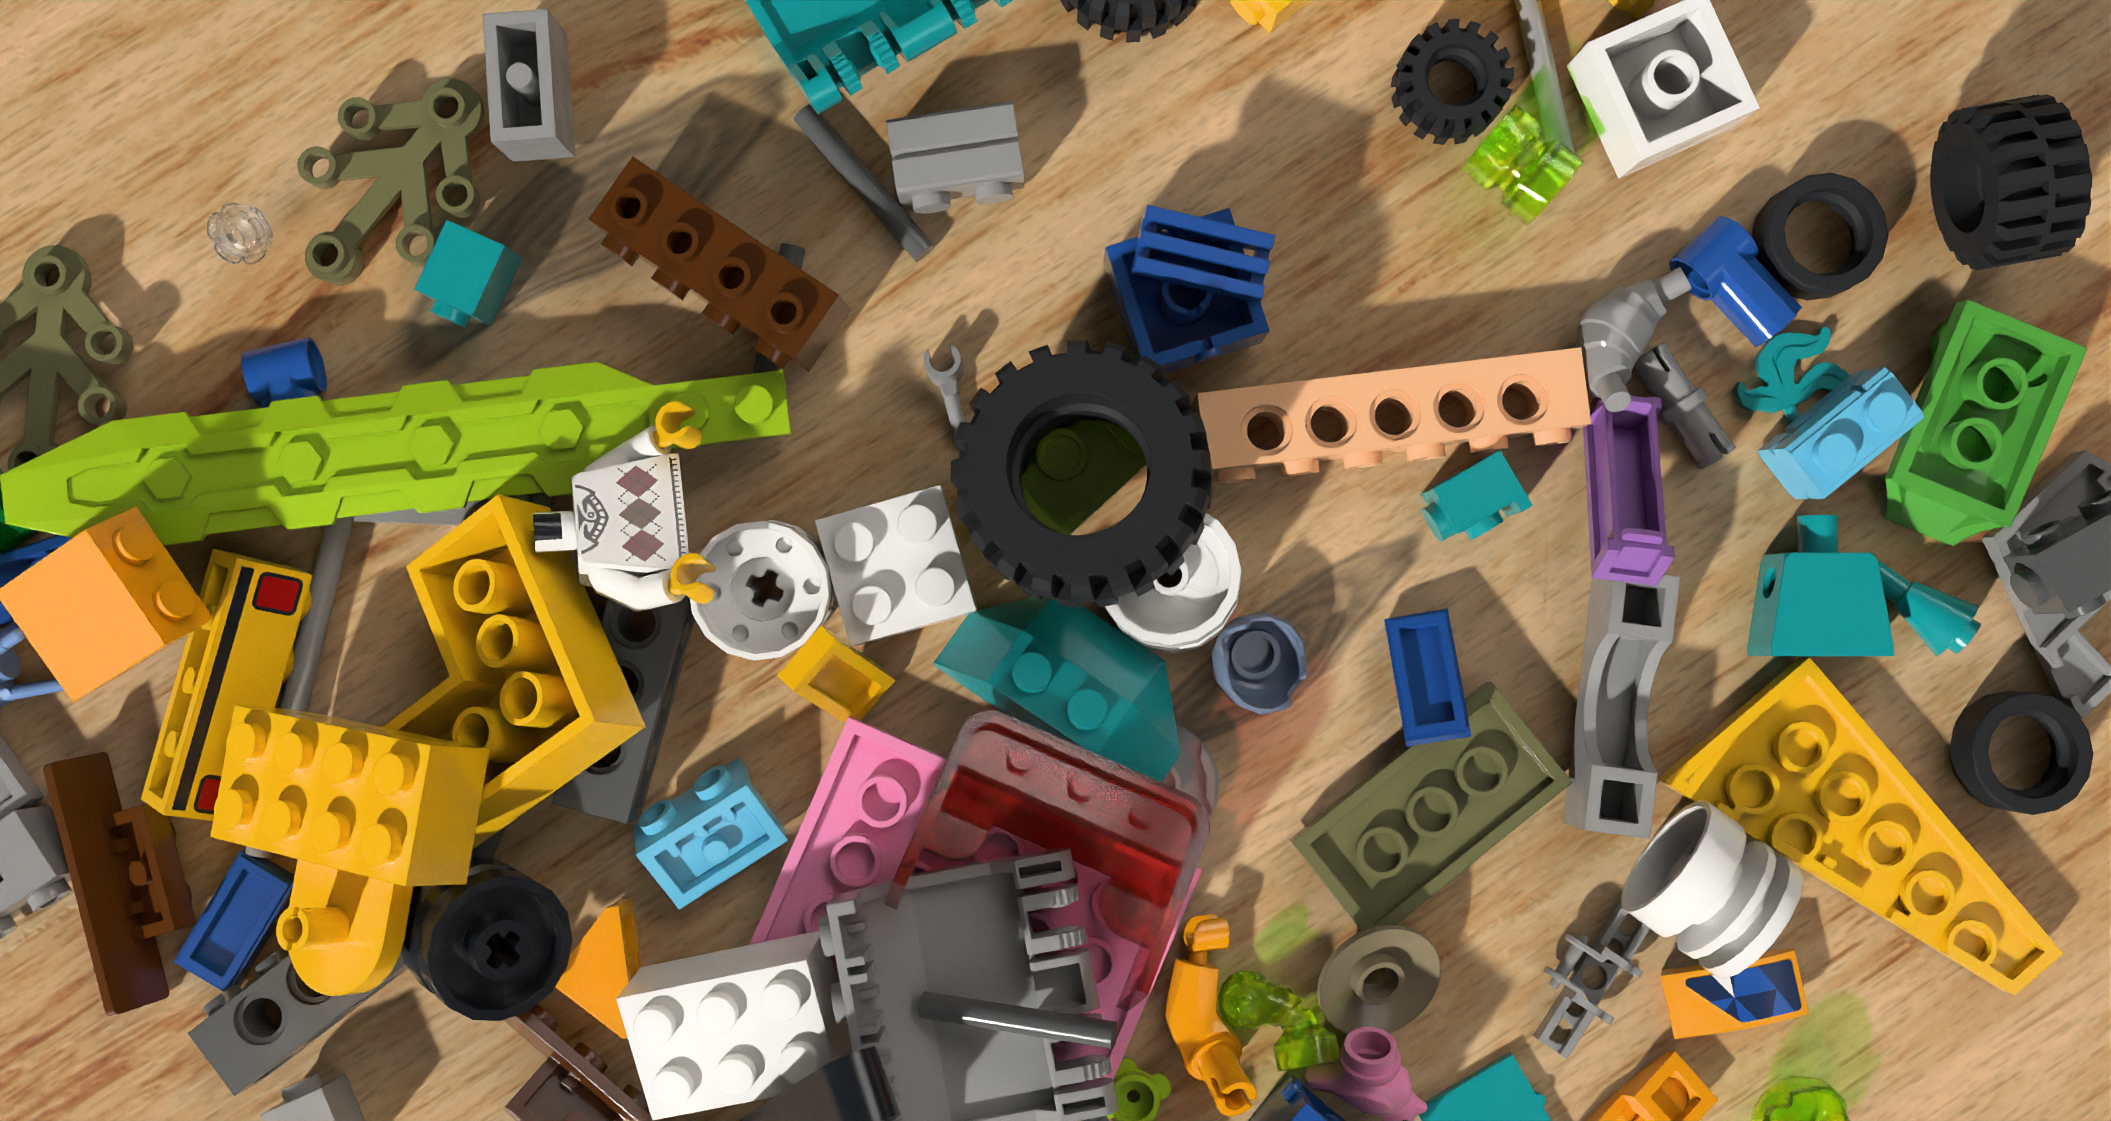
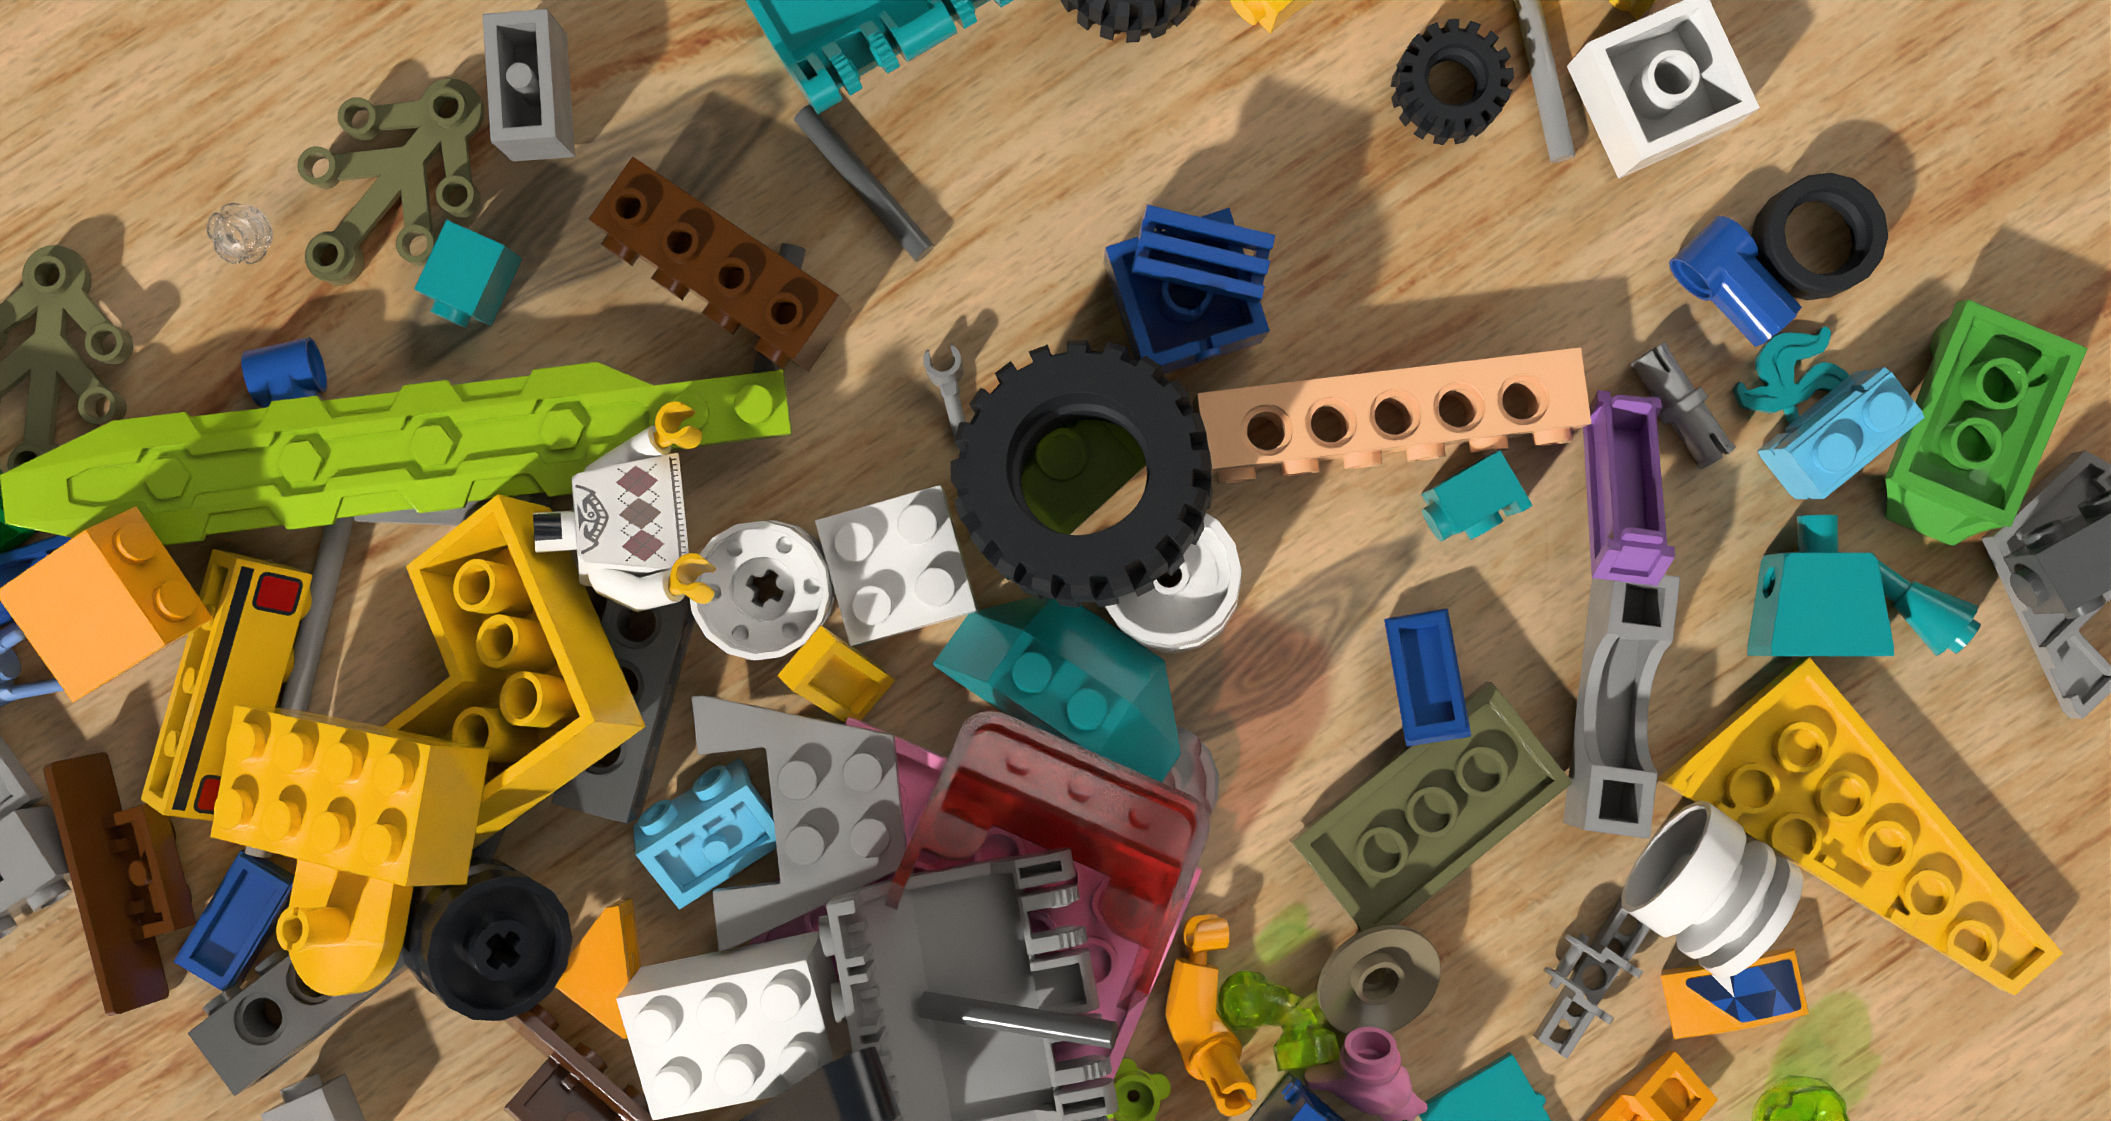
light grey brick [886,101,1025,214] -> none
sand blue hair [1212,611,1308,715] -> none
clear neon green wheel [1460,104,1584,226] -> none
light grey piece [1575,267,1692,412] -> none
black tyre [1930,94,2092,270] -> none
black tyre [1949,691,2094,815] -> none
none -> light grey wing [692,695,909,951]

